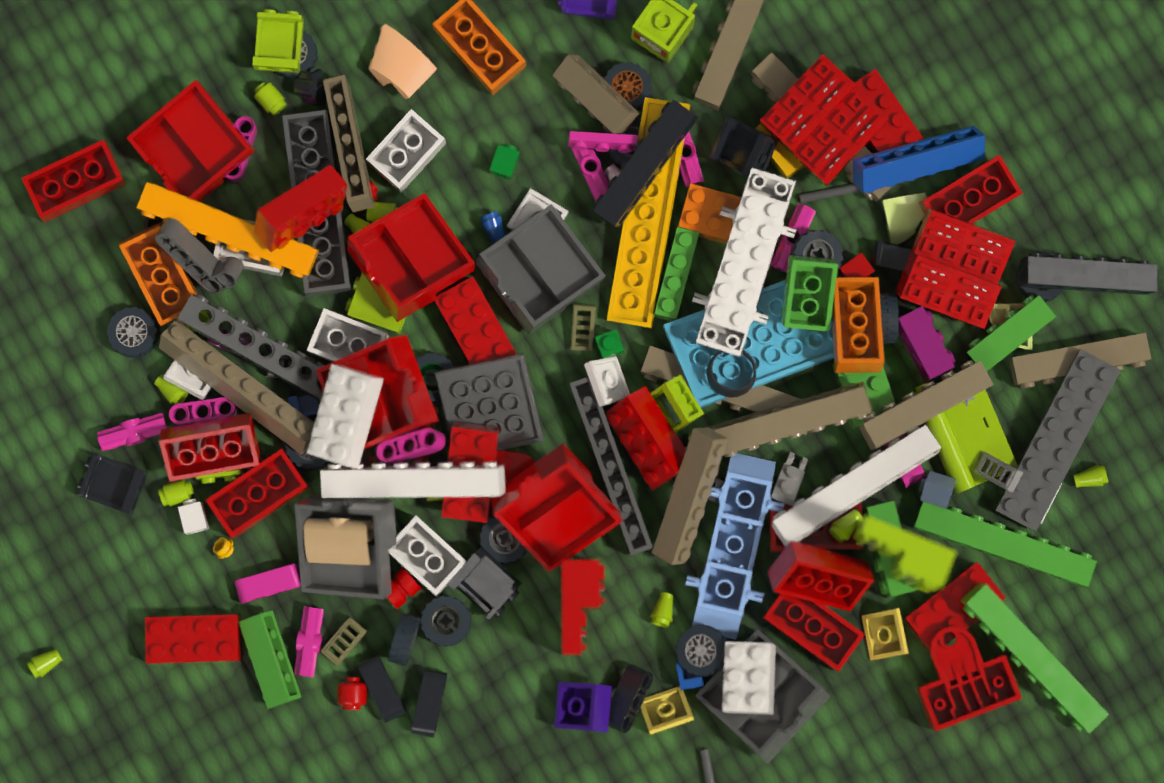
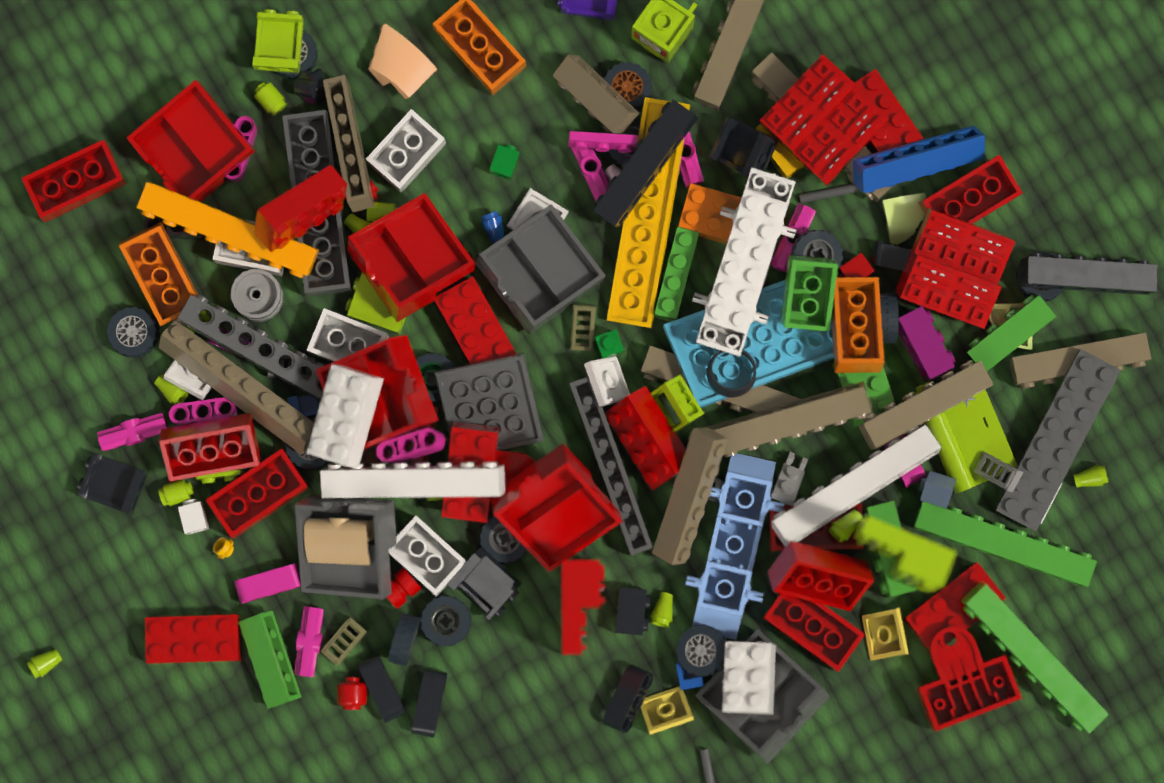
dark grey beam [155,218,244,293] -> none
dark purple brick [554,682,612,732] -> none
none -> light grey wheel [231,269,284,322]
none -> black brick [615,587,651,636]

